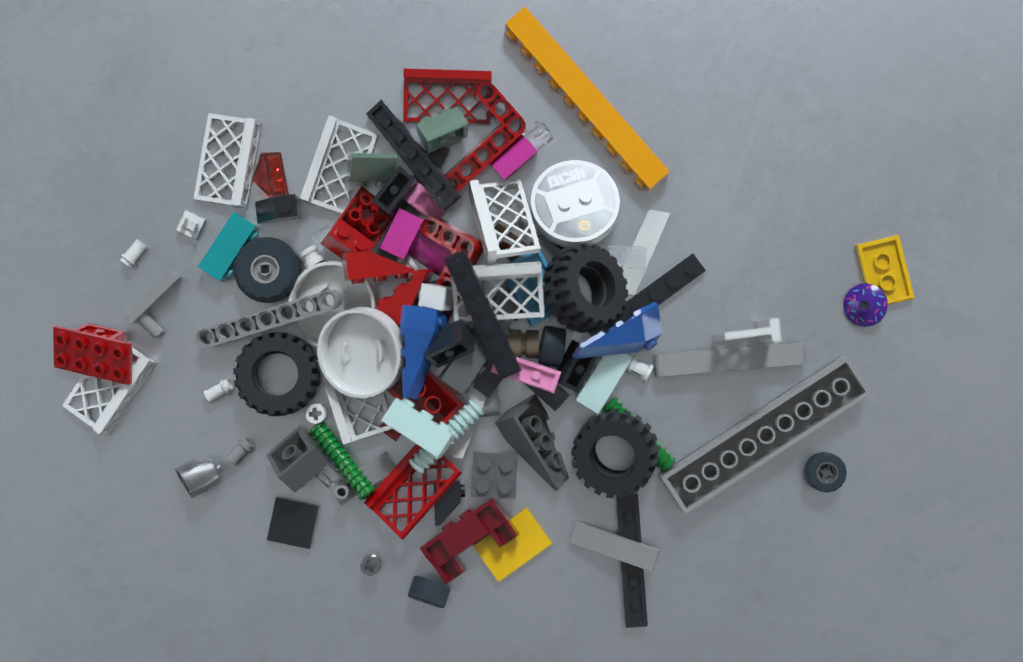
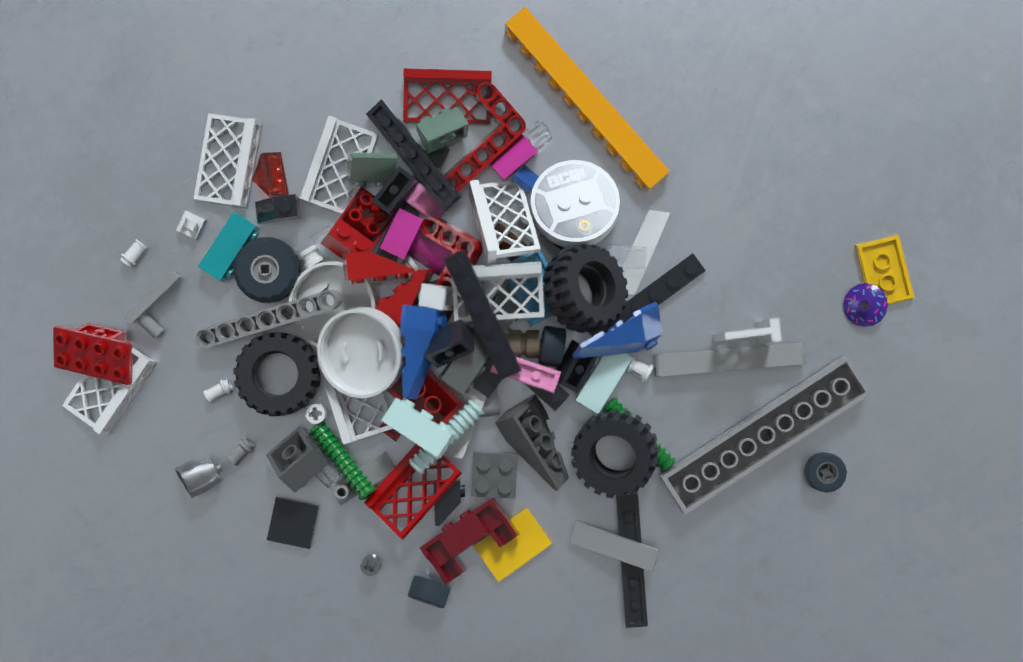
none -> blue tile [512,165,539,193]

